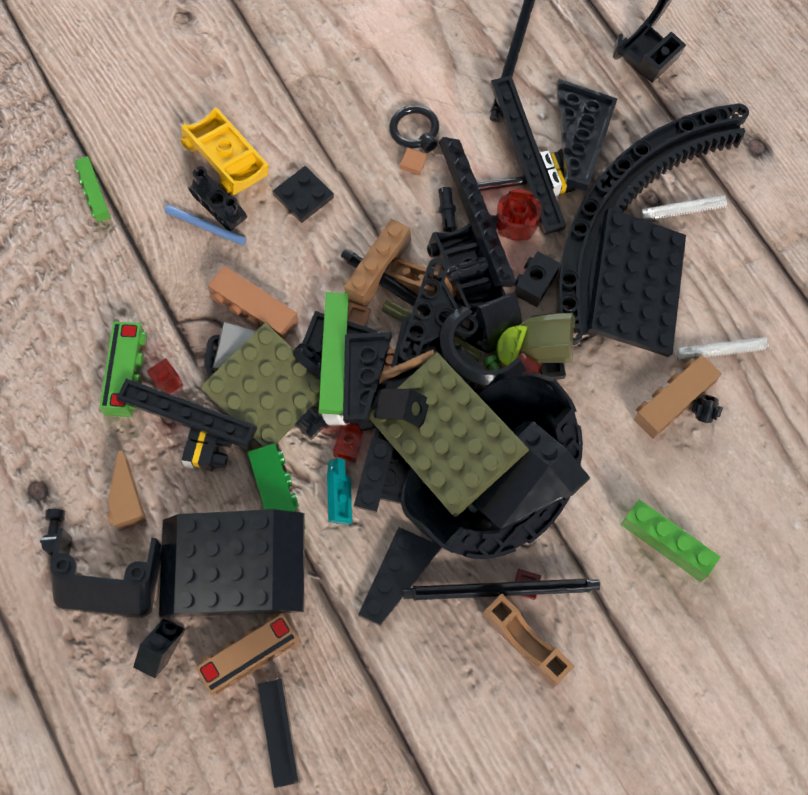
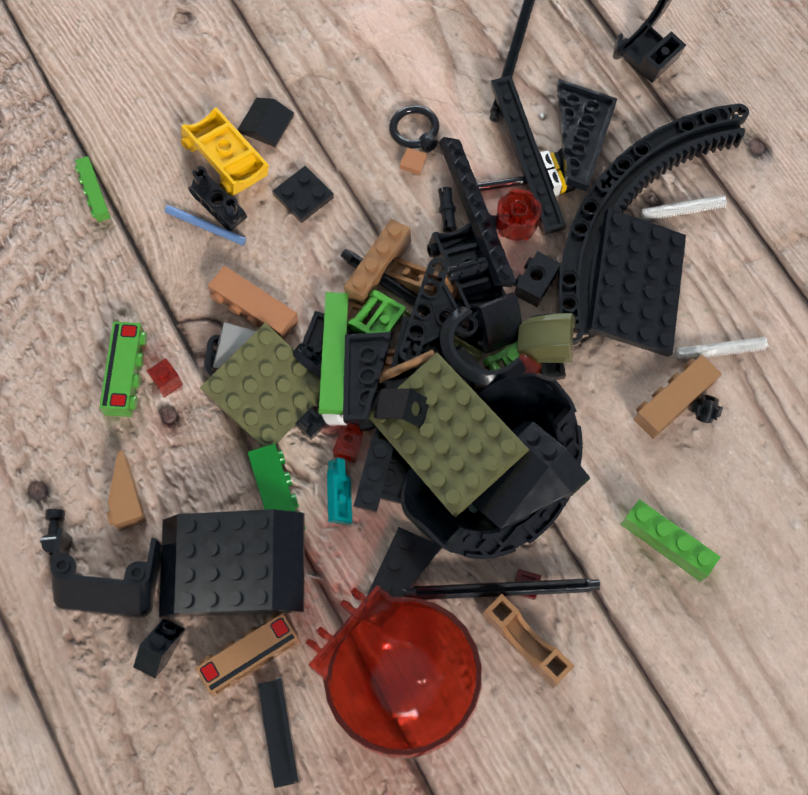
black tile [116,378,257,449] -> none
black hips [181,428,232,472] -> none
lime tile [496,326,527,367] -> none
none -> black slope [237,97,294,148]
none -> clear red windscreen [305,585,482,759]
none -> bright green plate [347,289,406,334]

